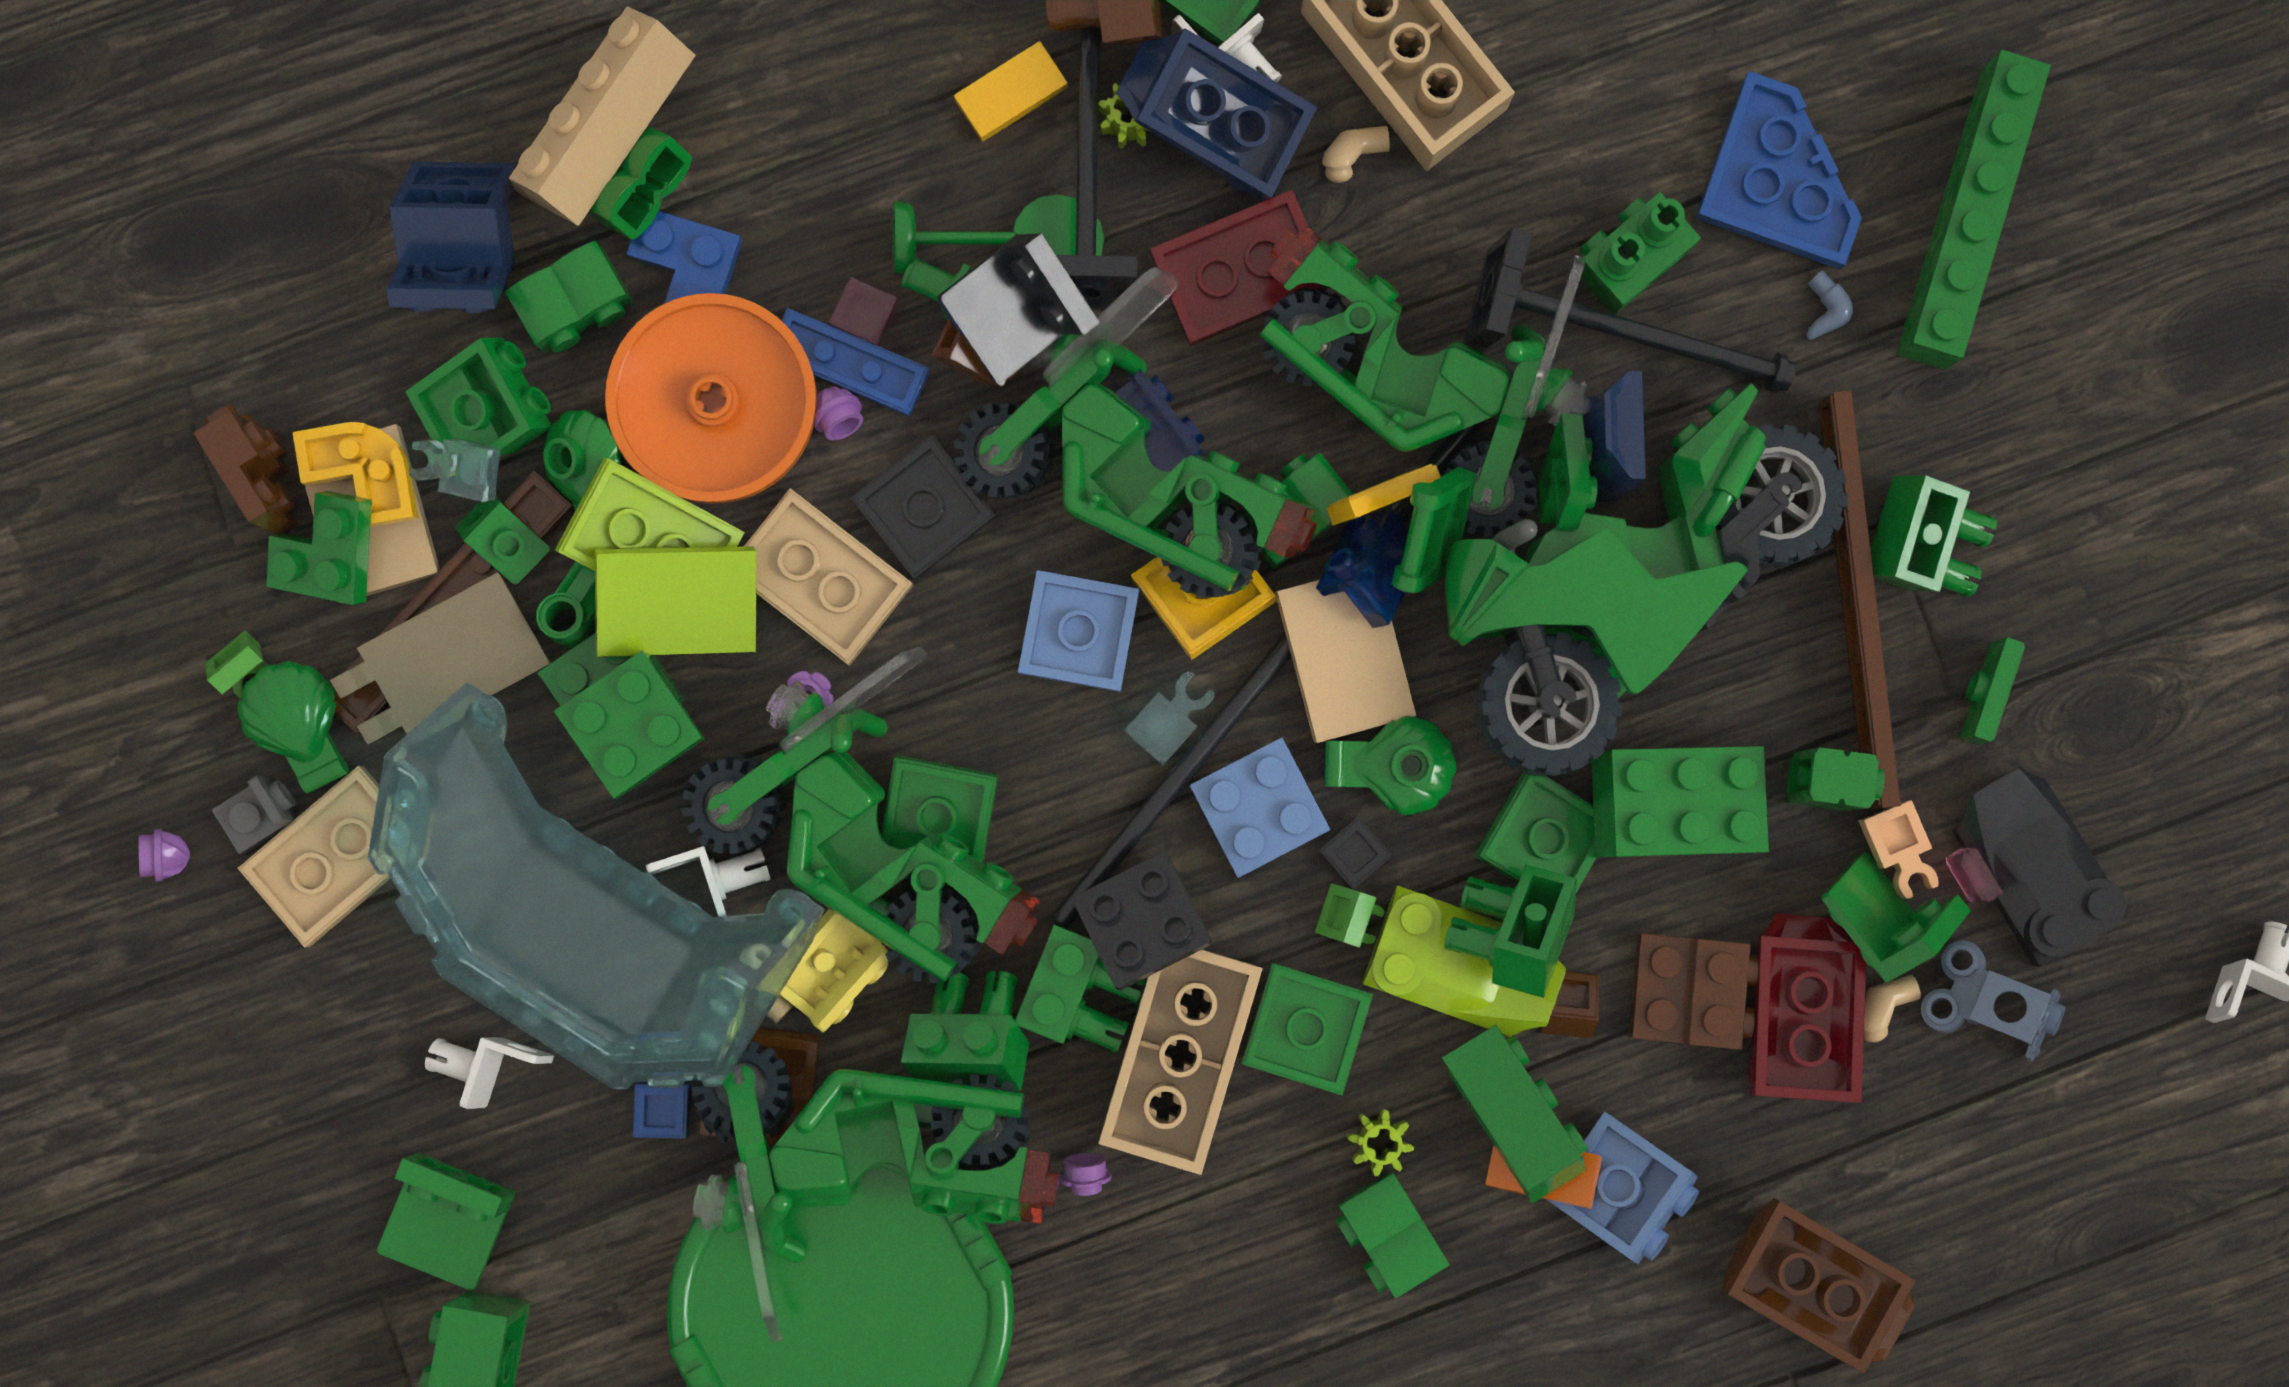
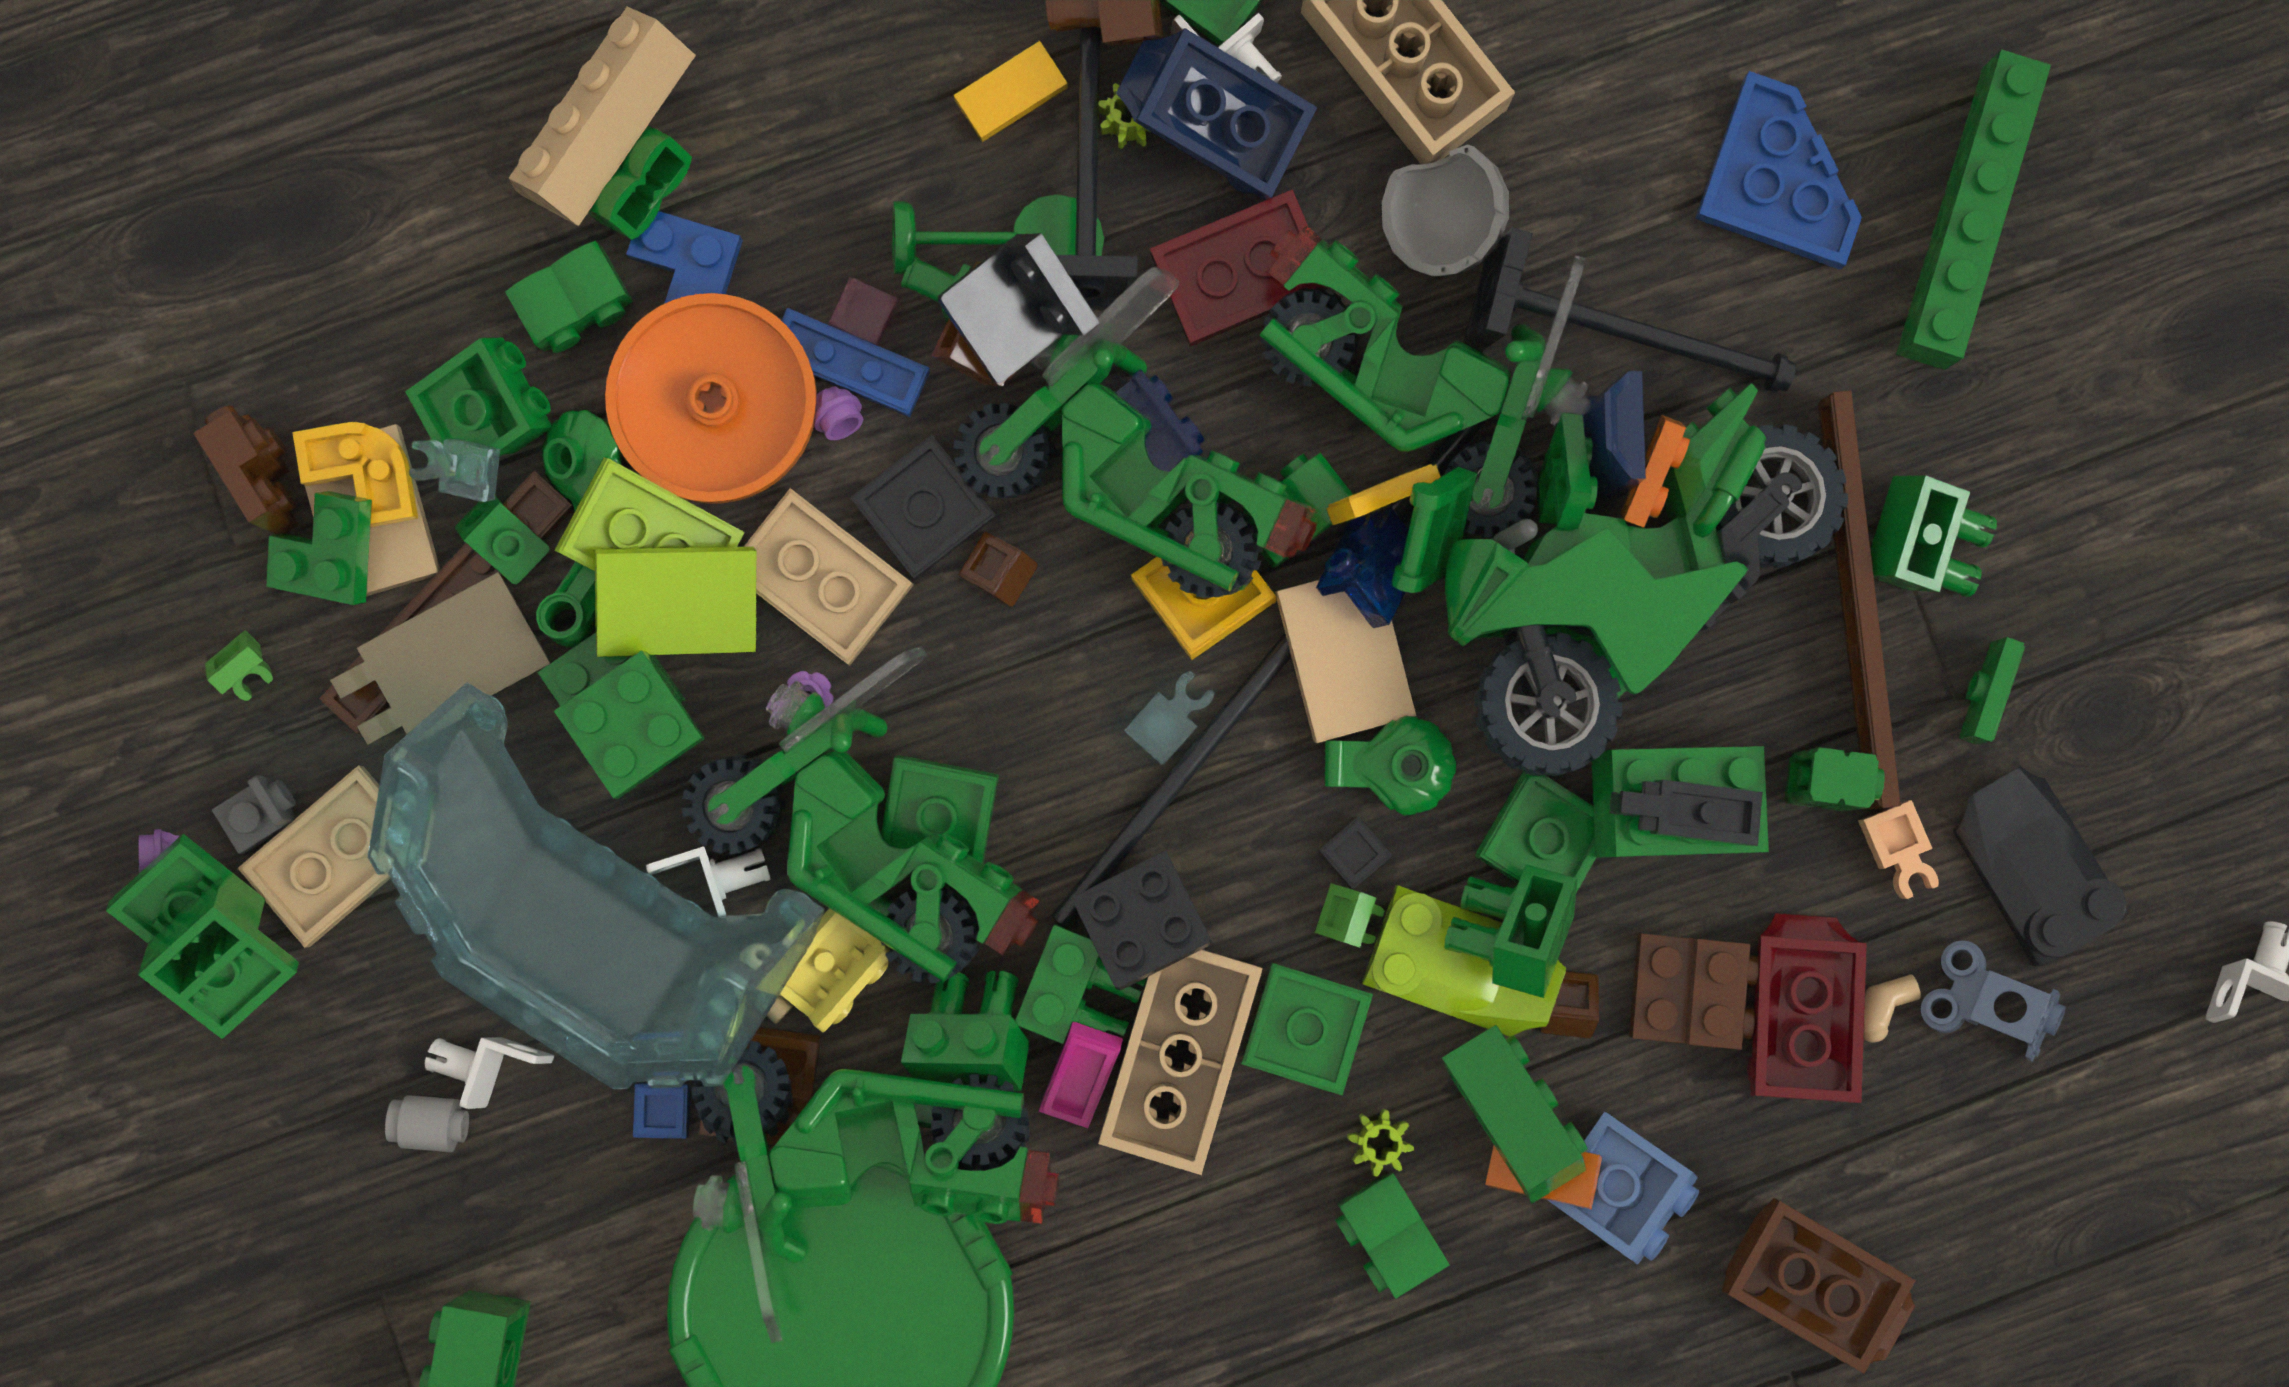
green animal [237,661,349,794] -> none
green bracket [377,1152,516,1290] -> none
dark blue bracket [386,162,516,313] -> none
medium blue plate [1018,570,1139,693] -> none
medium lavender plate [1059,1153,1112,1196] -> none
medium blue plate [1189,738,1330,878] -> none
tan arm [1322,126,1390,183] -> none
green brick [1574,192,1701,315] -> none
sand blue animal [1806,270,1853,340] -> none
green bracket [1821,852,1971,983] -> none
clear pink tile [1945,848,2004,903] -> none
none -> green bracket [106,834,299,1039]
none -> light grey brick [385,1095,469,1152]
none -> reddish brown slope [958,531,1038,606]
none -> dark pink tile [1039,1021,1123,1128]
none -> light grey cylinder [1382,144,1509,276]
none -> black hinge [1609,780,1763,846]
none -> orange plate [1620,415,1690,528]

